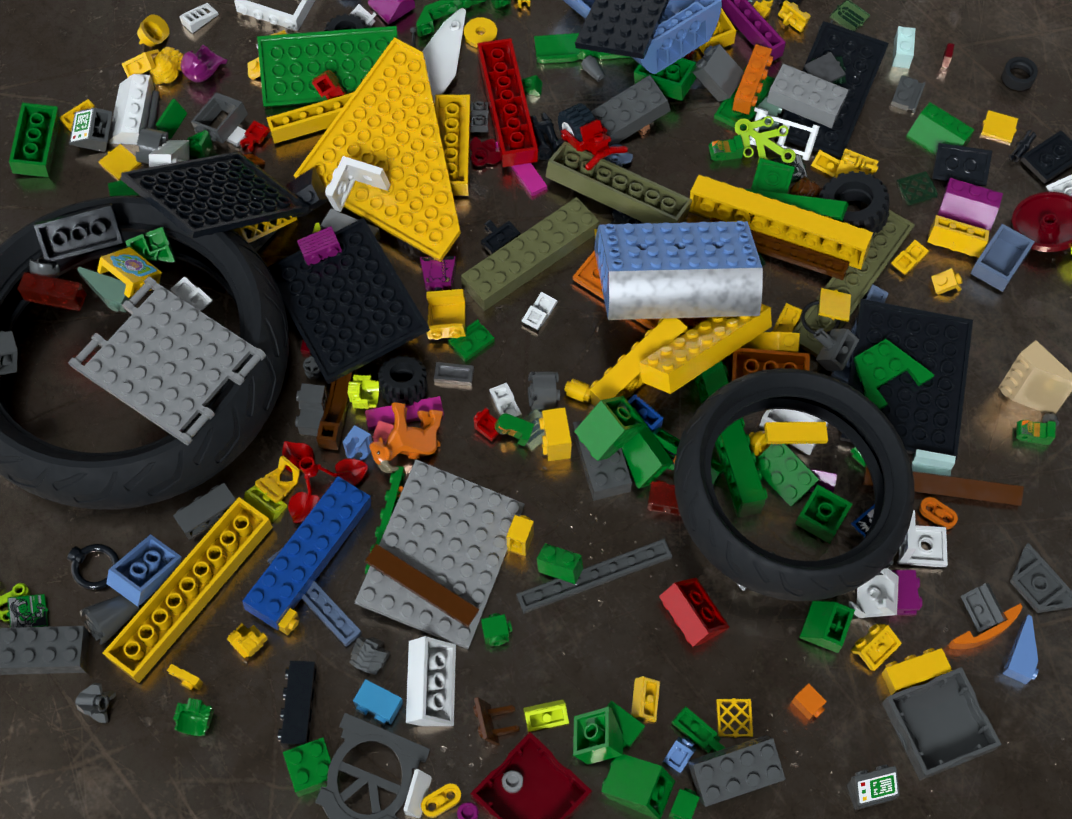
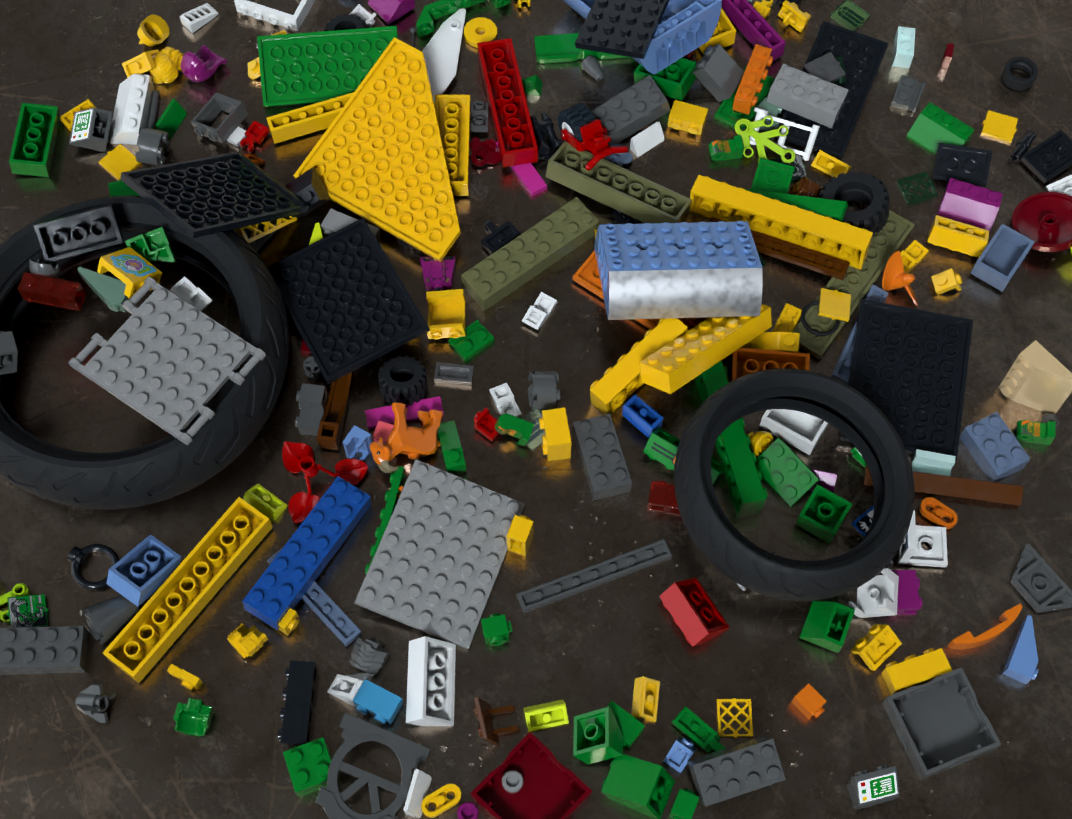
white wedge [149,140,190,168] -> none
dark grey brick [173,483,236,540] -> none
green slope [187,130,213,158] -> none
yellow piece [255,455,300,503] -> none
magenta brick [297,226,342,265] -> none
red brick [311,70,346,100] -> none
white bracket [325,156,391,212] -> none
neon yellow hair [348,375,379,409] -> none
reddish brown tile [365,544,479,628] -> none
green brick [536,543,583,584] -> none
yellow brick [564,378,591,402] -> none
green slope [574,396,647,461] -> none
green slope [621,407,674,489] -> none
yellow tile [764,422,828,444] -> none
dark grey brick [814,328,859,371] -> none
yellow hinge [834,148,879,178] -> none
green wing [854,339,934,409] -> none
dark grey plate [961,583,1007,633] -> none
none -> white slope [327,672,374,707]
none -> green slope [437,420,467,476]
none -> white slope [630,121,664,157]
none -> yellow brick [668,100,708,136]
none -> orange piece [882,251,918,307]
none -> sand blue piece [959,412,1030,482]

